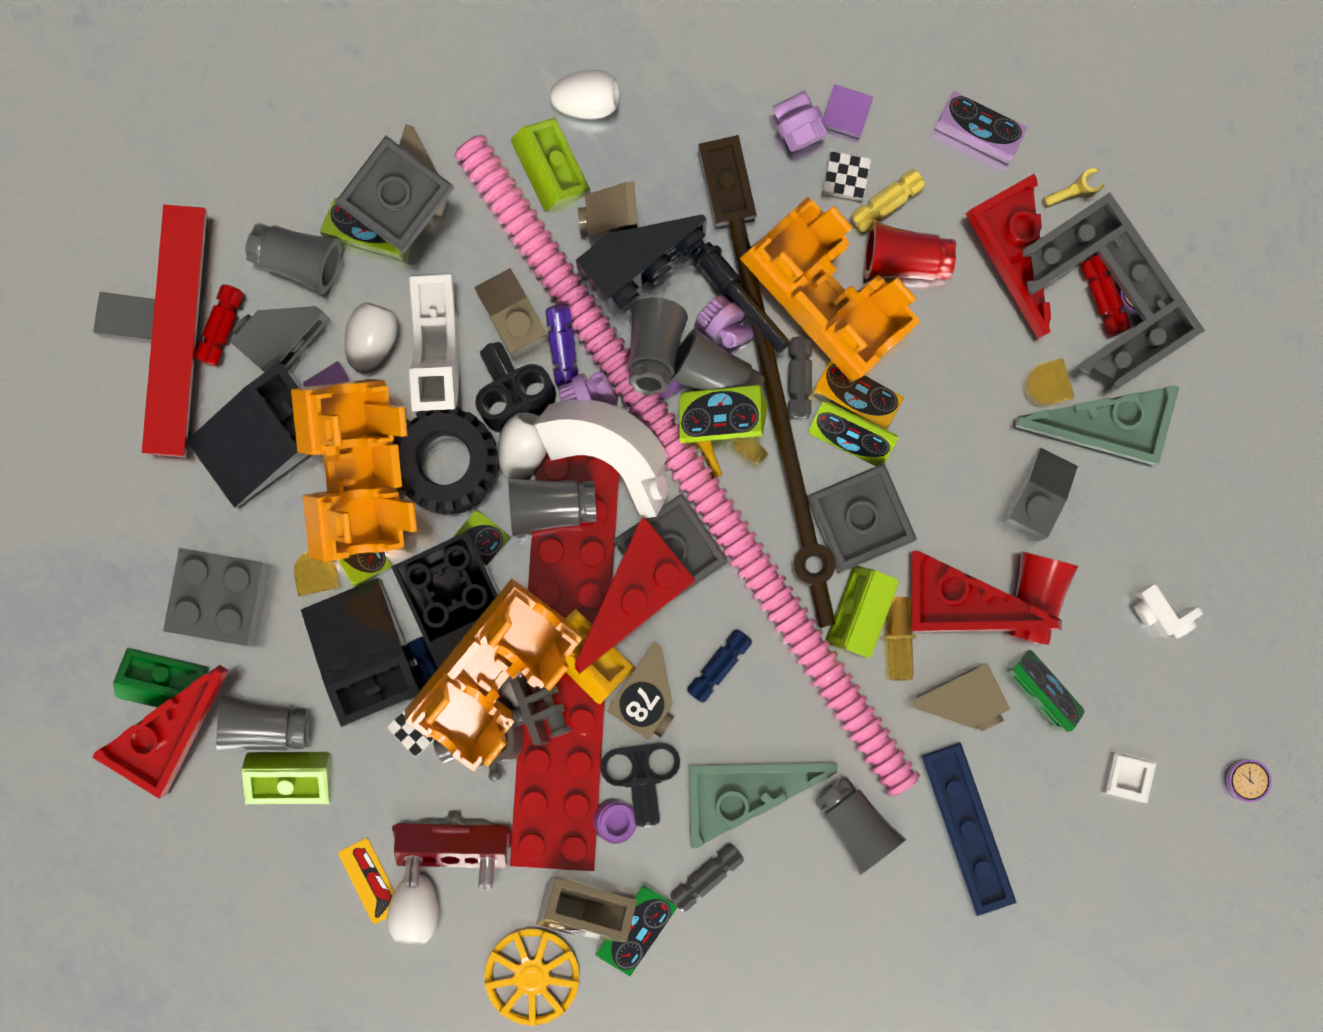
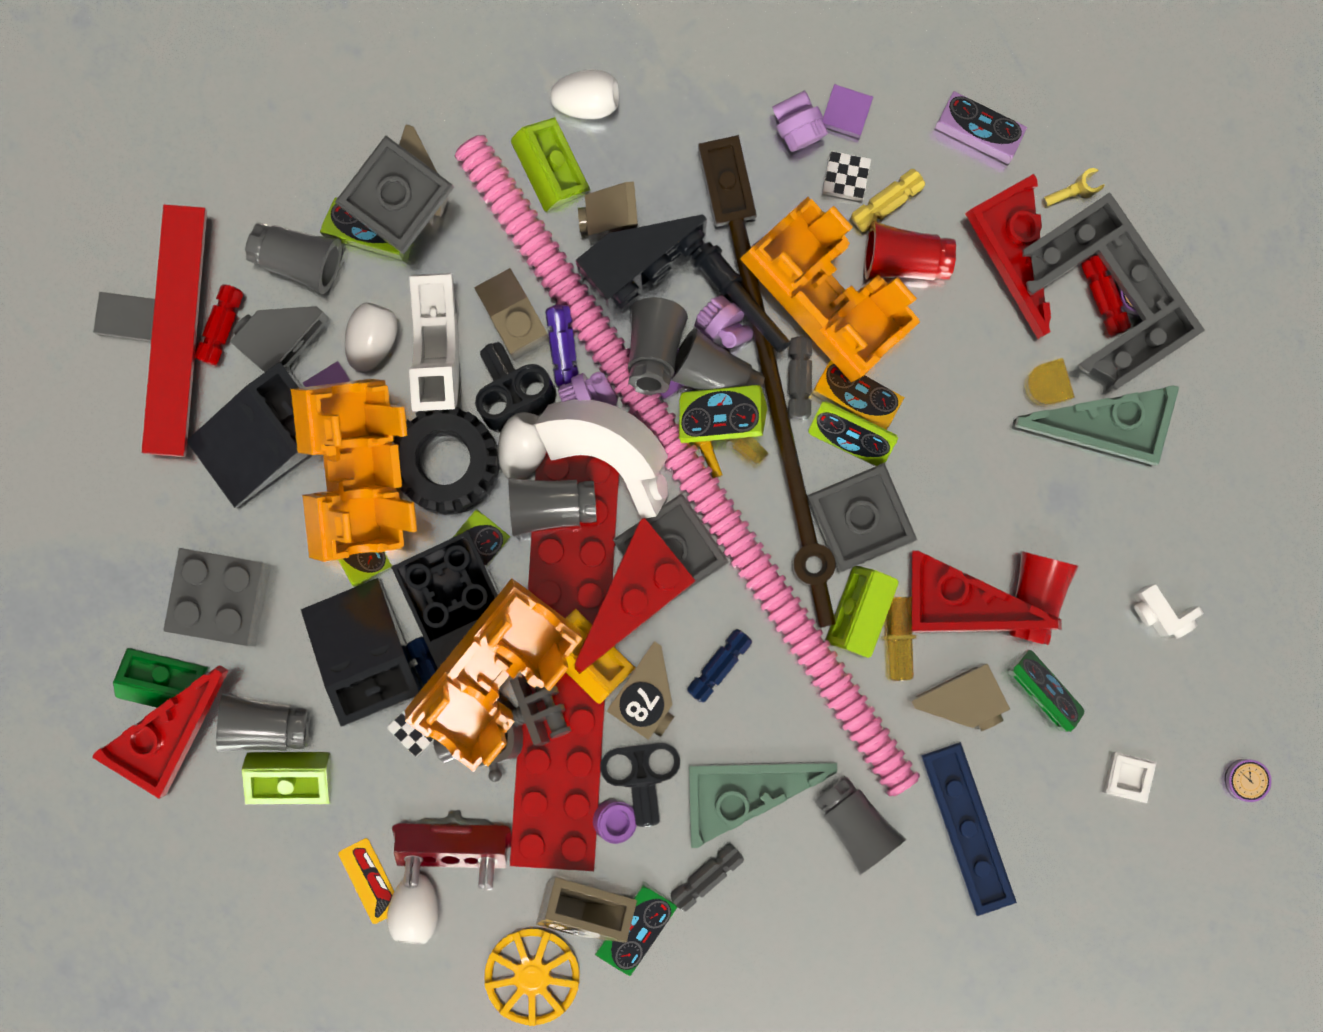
clear yellow tile [294,552,341,597] -> none
dark grey slope [1003,447,1078,541] -> none

